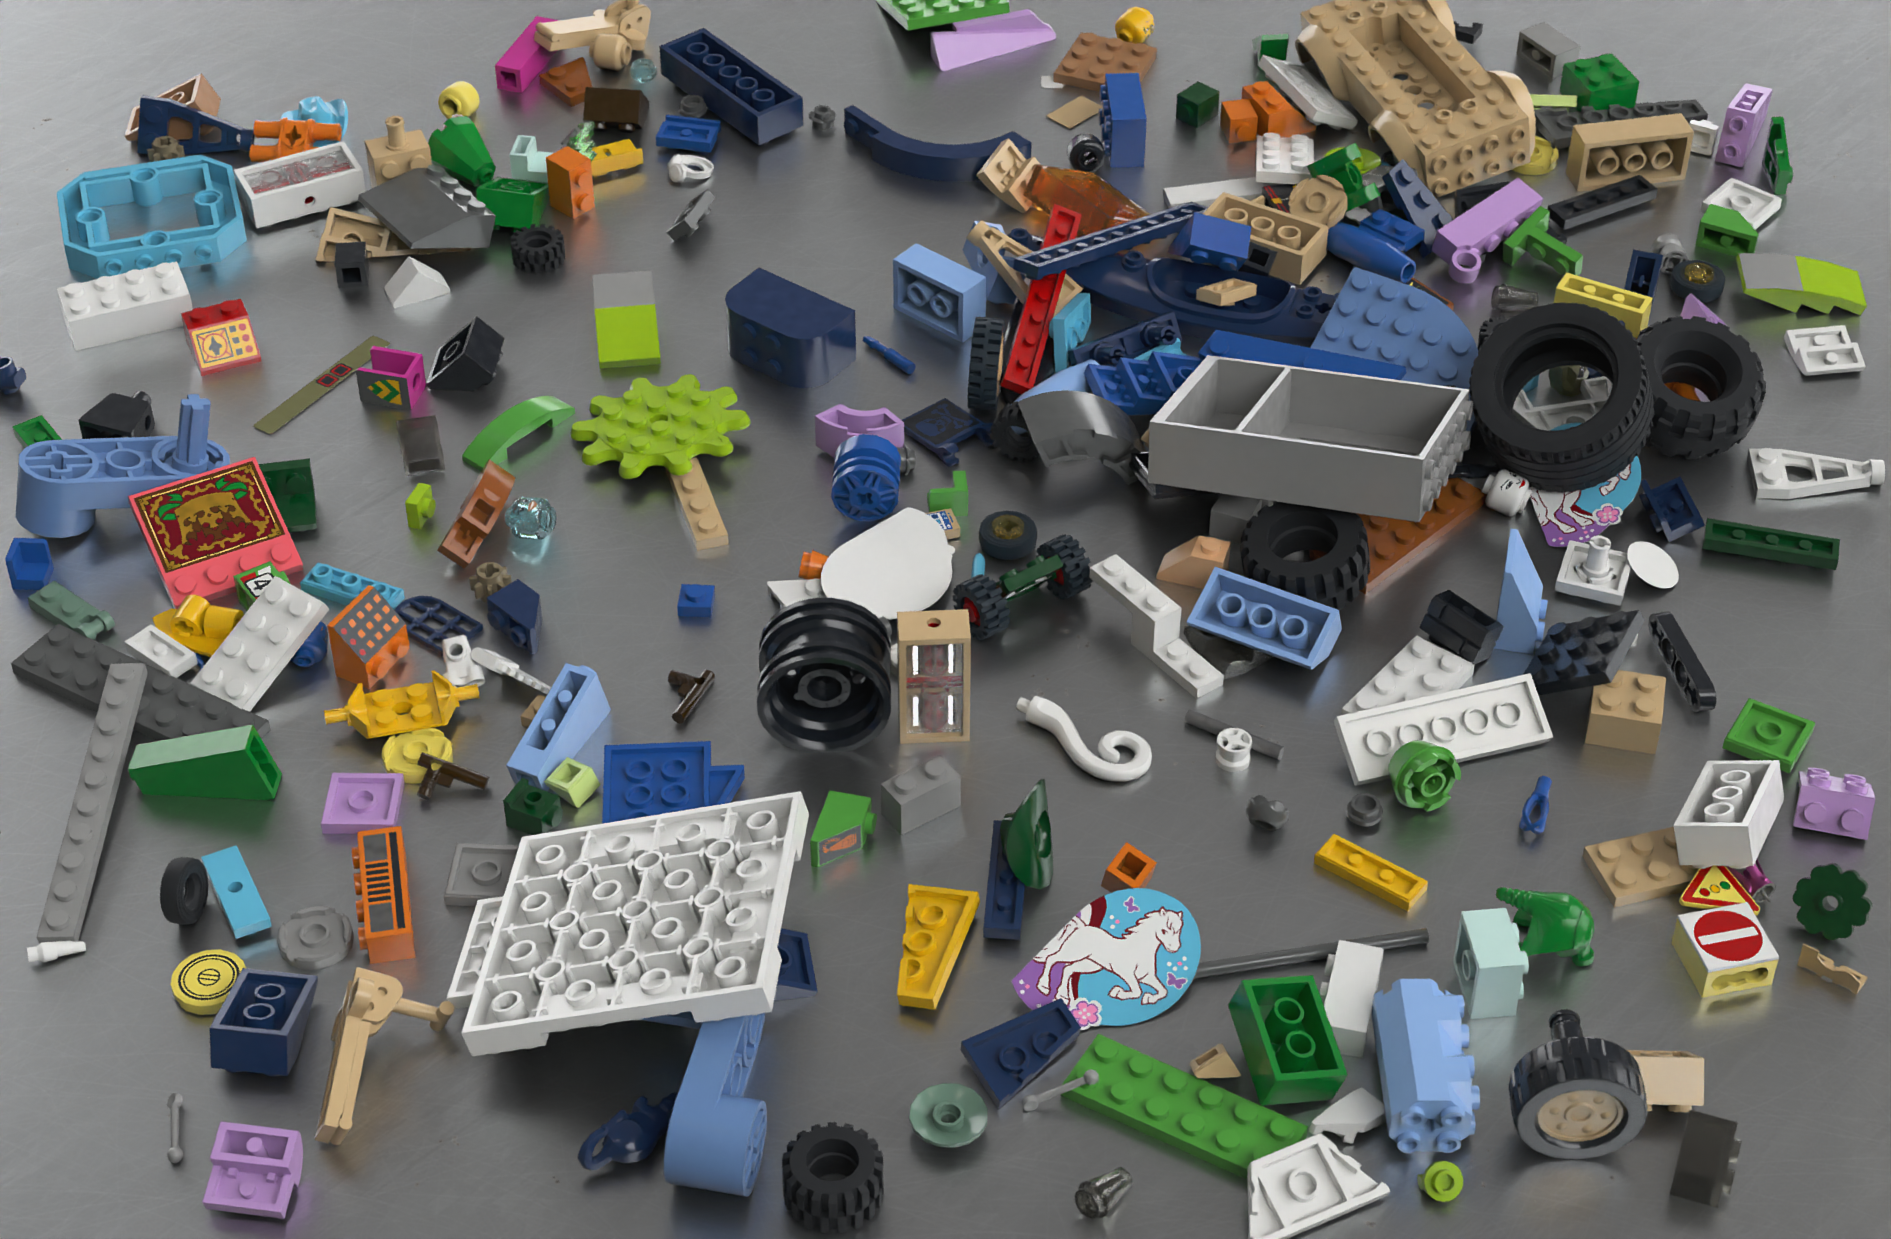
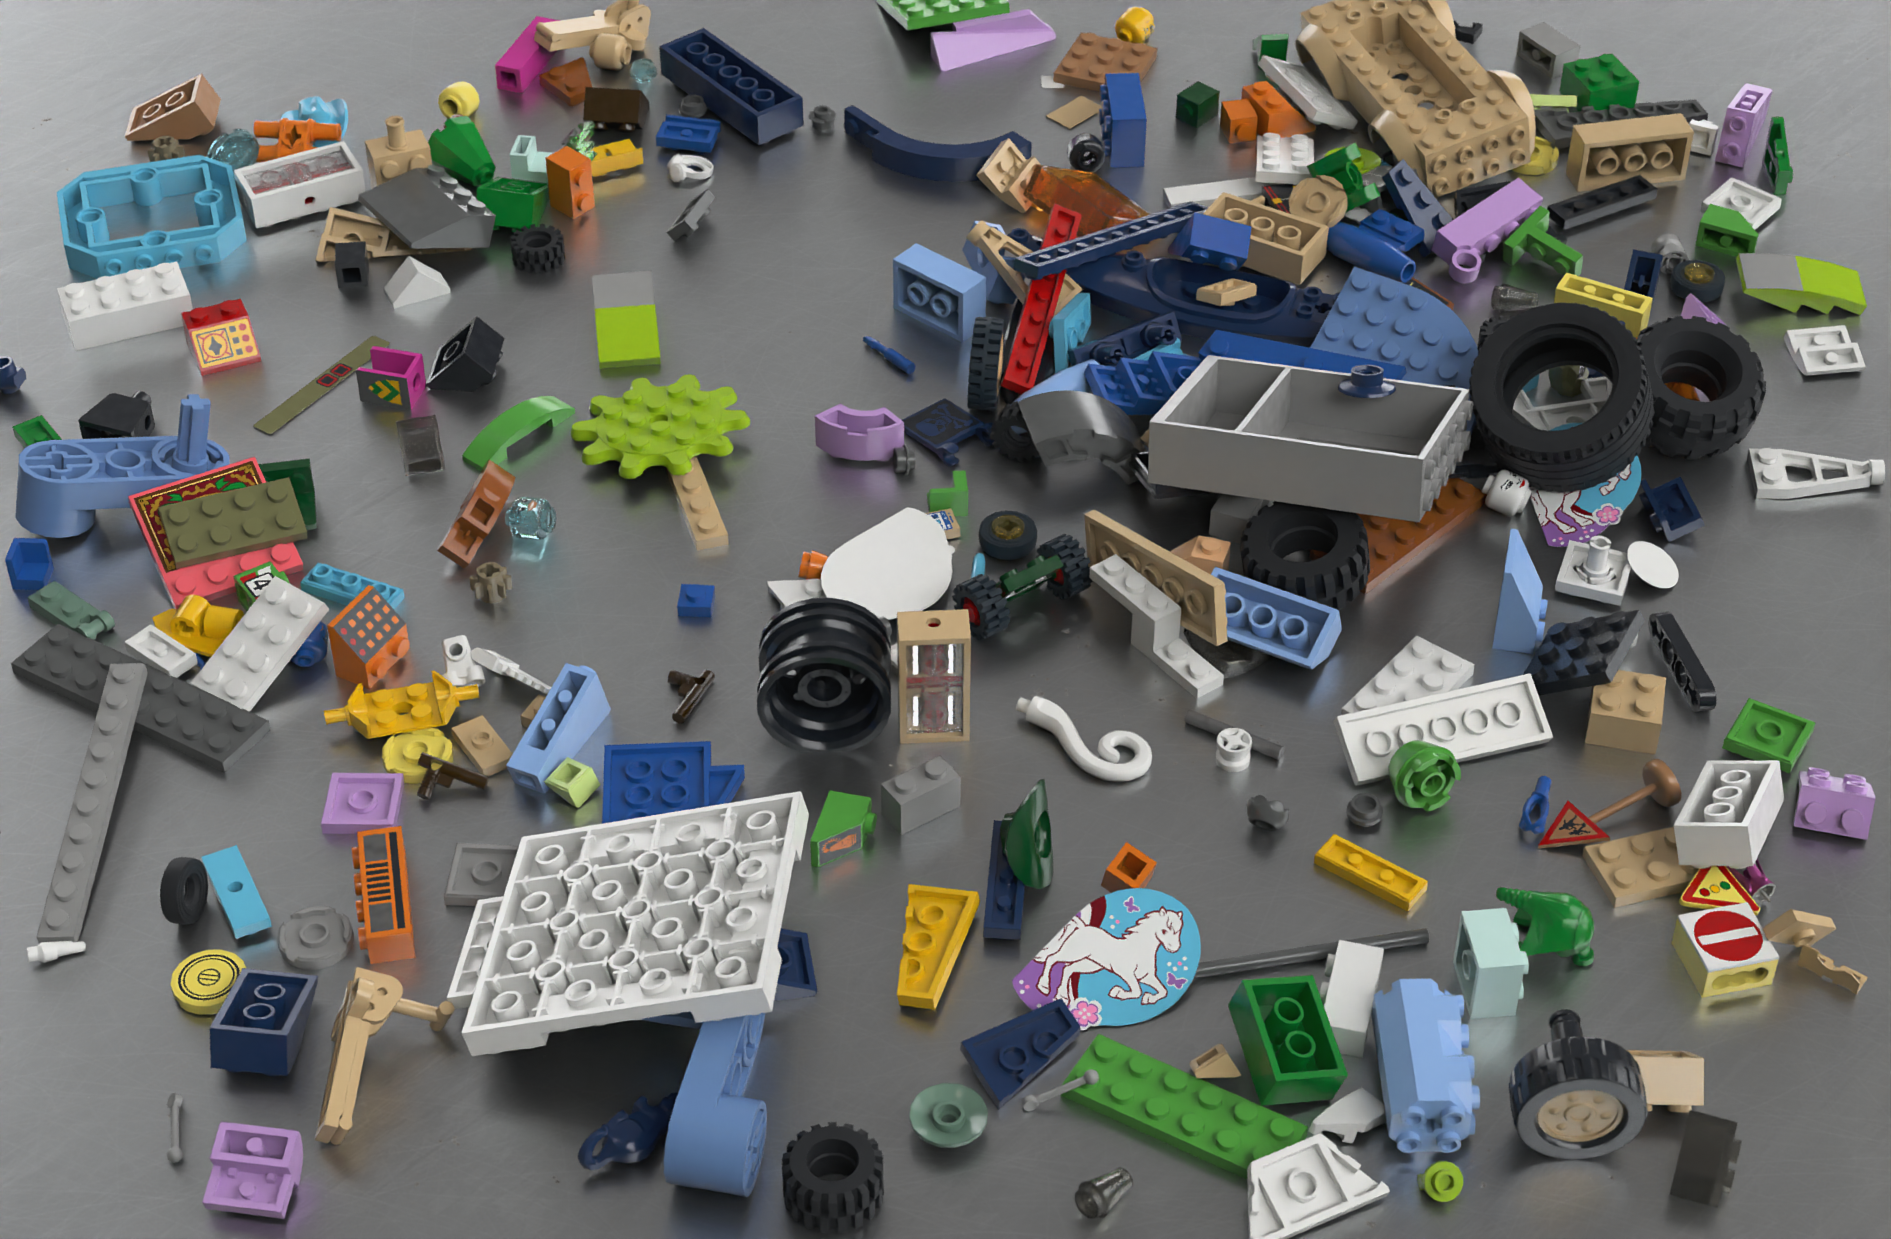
green slope [128,724,282,800] -> none
dark blue plate [137,95,255,155] -> none
dark blue window [395,596,483,656] -> none
lime plate [405,482,436,530] -> none
dark blue slope [487,579,542,655] -> none
dark green brick [503,778,563,835] -> none
dark blue brick [725,267,856,388] -> none
blue wheel [831,434,901,521] -> none
black brick [1238,242,1277,277] -> none
black brick [1420,590,1504,664] -> none
dark green plate [1702,518,1840,570] -> none
dark green plant [1792,863,1872,940] -> none
none -> olive plate [158,477,307,569]
none -> clear light blue tile [206,128,259,178]
none -> tan plate [451,715,513,777]
none -> tan plate [1084,509,1227,646]
none -> dark blue piece [1338,365,1396,398]
none -> medium nougat piece [1538,759,1682,849]
none -> tan plate [1763,909,1837,947]

